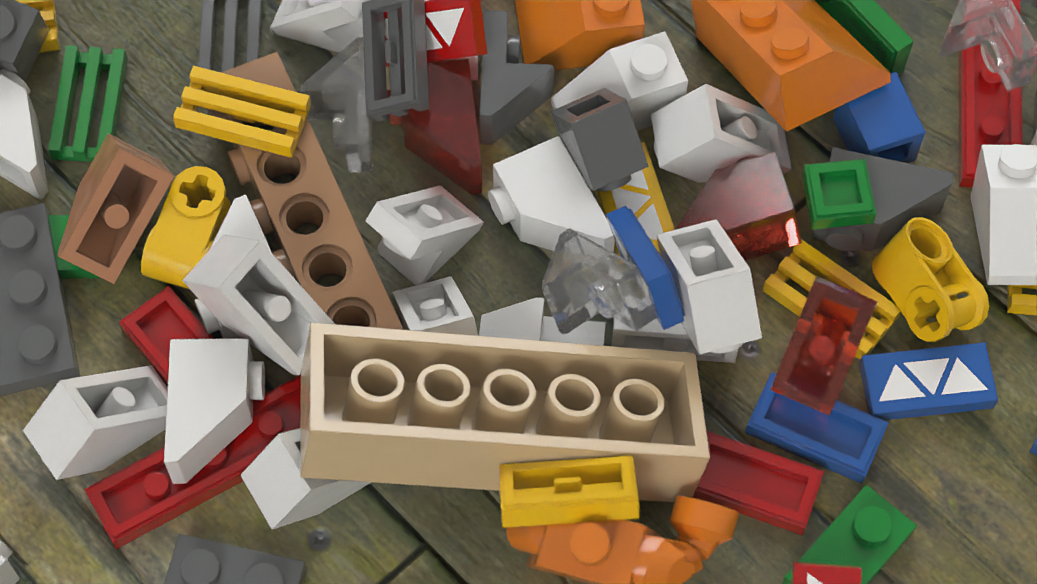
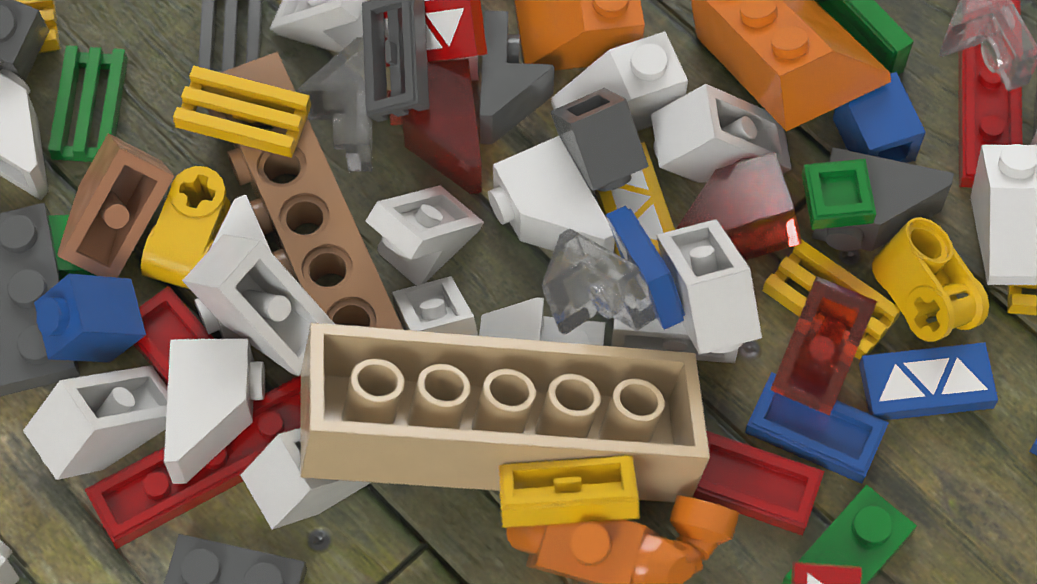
none -> blue brick [34,274,146,362]

